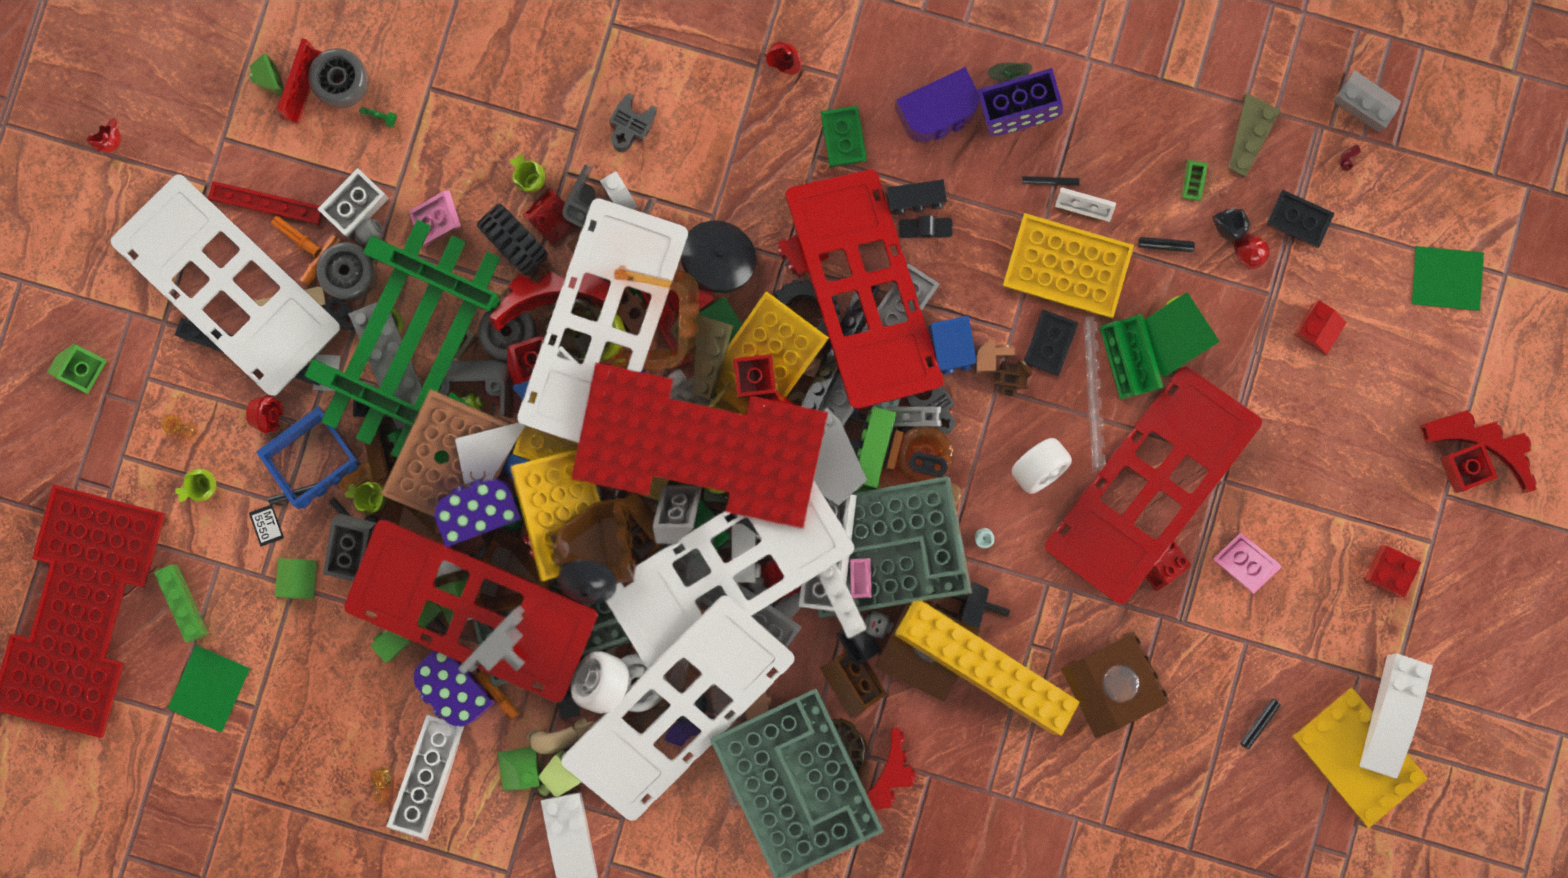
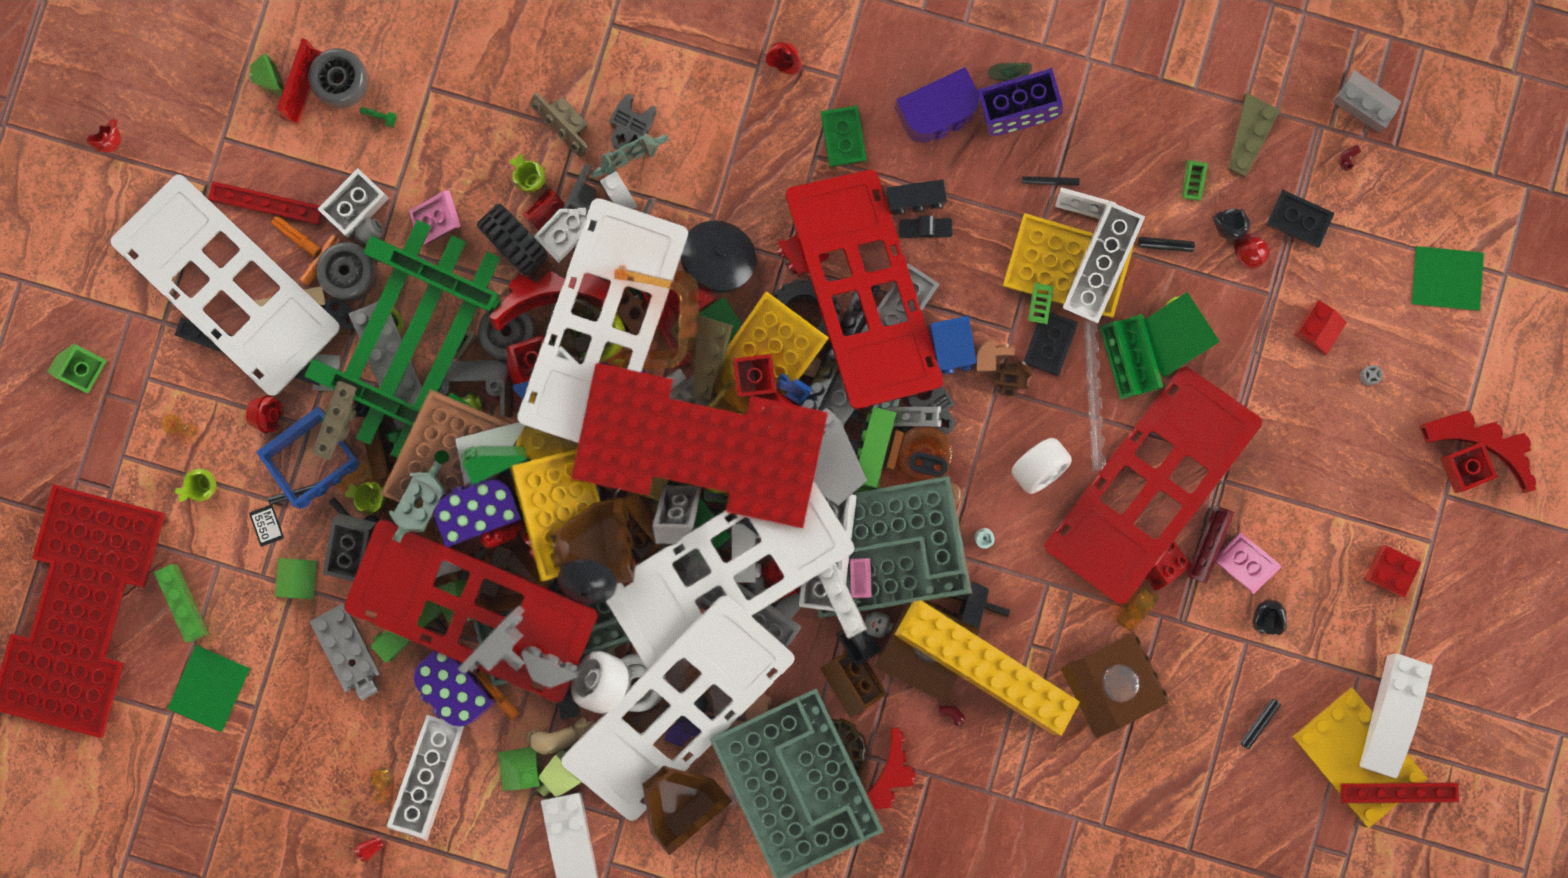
none -> light grey hinge [309,603,380,700]
none -> dark tan bracket [312,381,357,460]
none -> red cone [354,836,384,862]
none -> sand green plate [389,461,445,543]
none -> green slope [462,446,527,485]
none -> red hinge [480,519,525,548]
none -> light grey slope [521,646,581,688]
none -> dark tan bracket [529,93,588,157]
none -> white tile [534,208,586,262]
none -> sand green plate [590,133,669,179]
none -> reddish brown panel [642,766,732,856]
none -> blue plate [776,374,812,405]
none -> dark red arm [939,706,965,726]
none -> bright green slope [1027,283,1054,324]
none -> white slope [1063,202,1145,323]
none -> clear yellow slope [1116,586,1159,632]
none -> dark red plate [1187,505,1235,584]
none -> black hair [1252,600,1287,635]
none -> red tile [1340,782,1459,803]
none -> light grey wheel [1360,365,1383,386]

